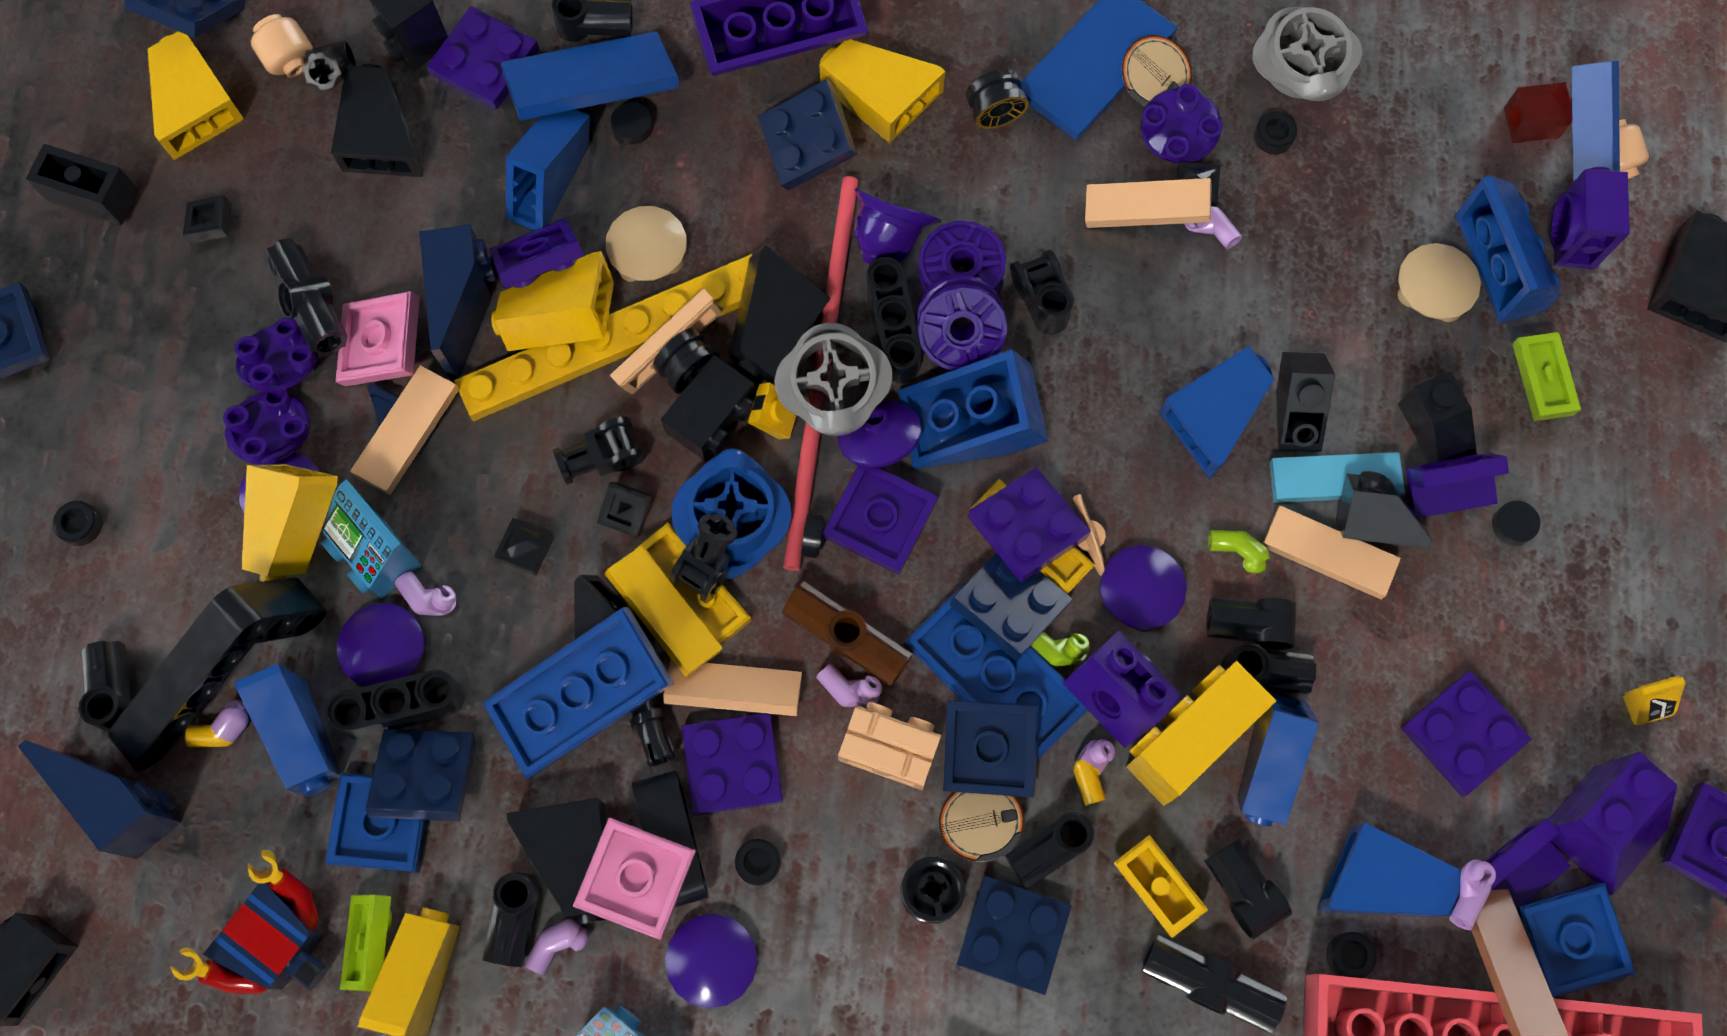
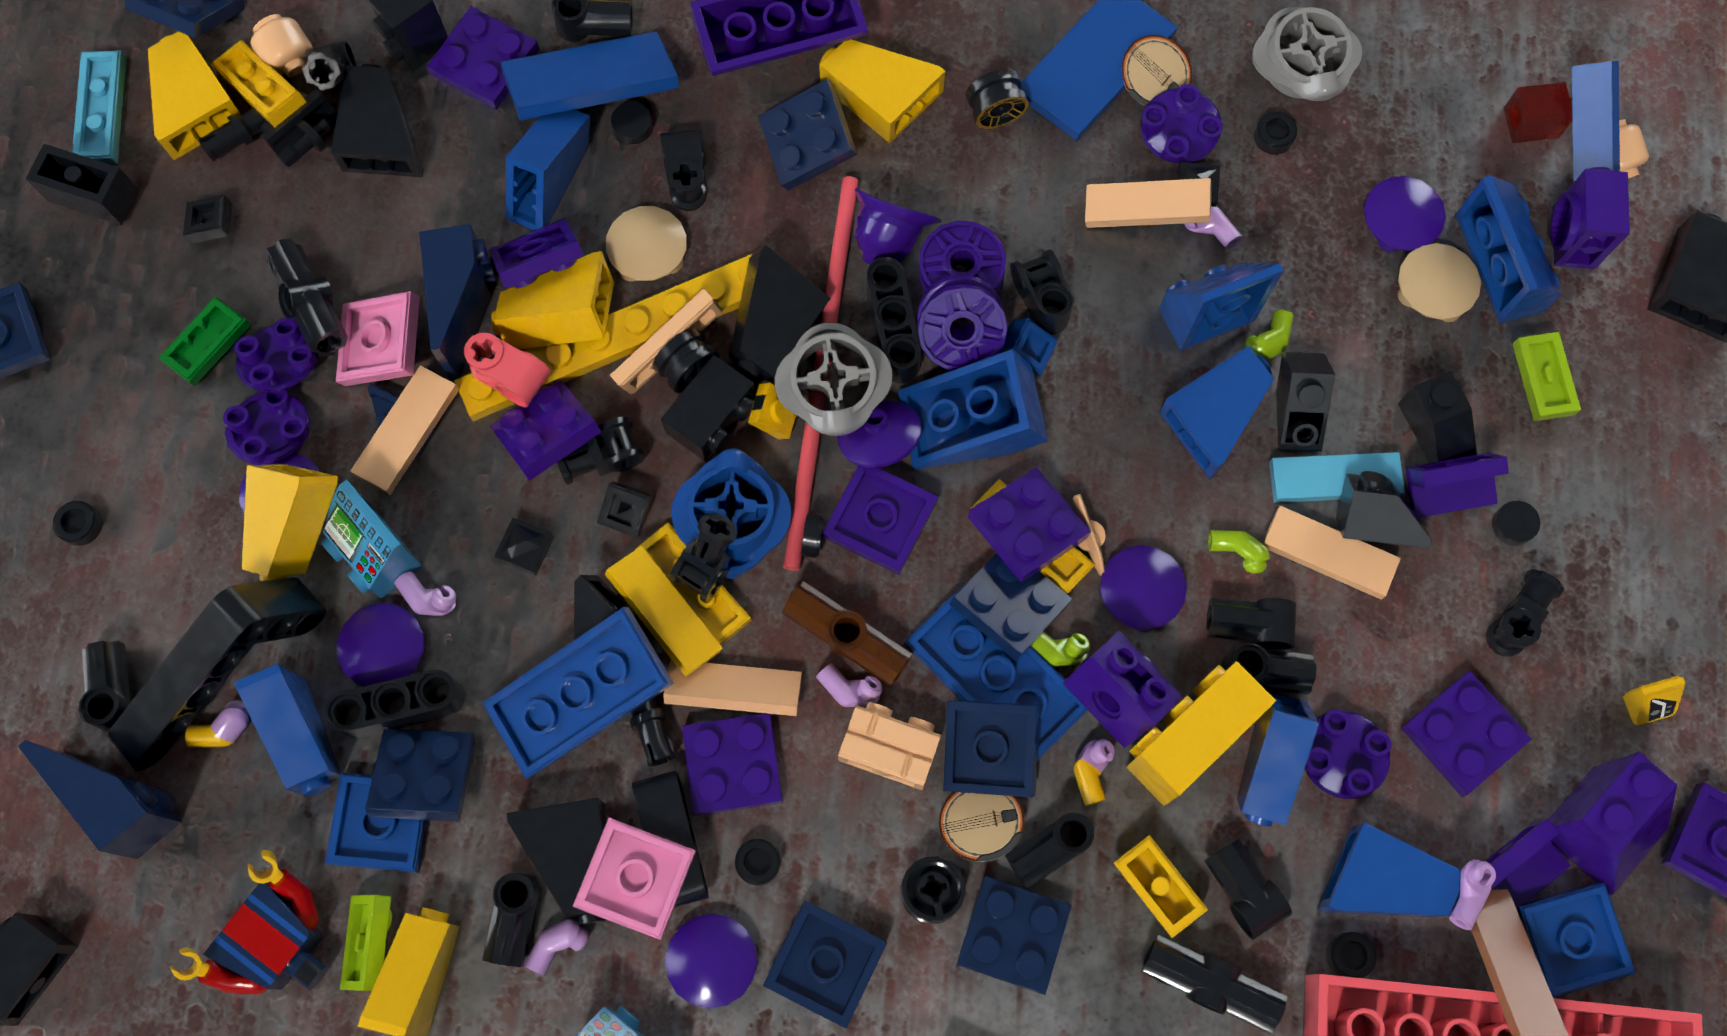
none -> medium azure tile [72,50,127,165]
none -> green plate [158,296,251,386]
none -> black pin [197,107,267,162]
none -> yellow tile [211,40,307,127]
none -> black hips [260,88,338,167]
none -> coral piece [464,333,551,407]
none -> dark purple plate [490,379,601,481]
none -> black piece [660,129,707,211]
none -> dark blue plate [763,901,887,1029]
none -> blue slope [998,317,1058,375]
none -> blue slope [1159,263,1284,351]
none -> lime arm [1244,310,1294,360]
none -> dark purple dish [1305,709,1391,799]
none -> dark purple dish [1363,176,1446,253]
none -> black connector [1486,569,1564,657]

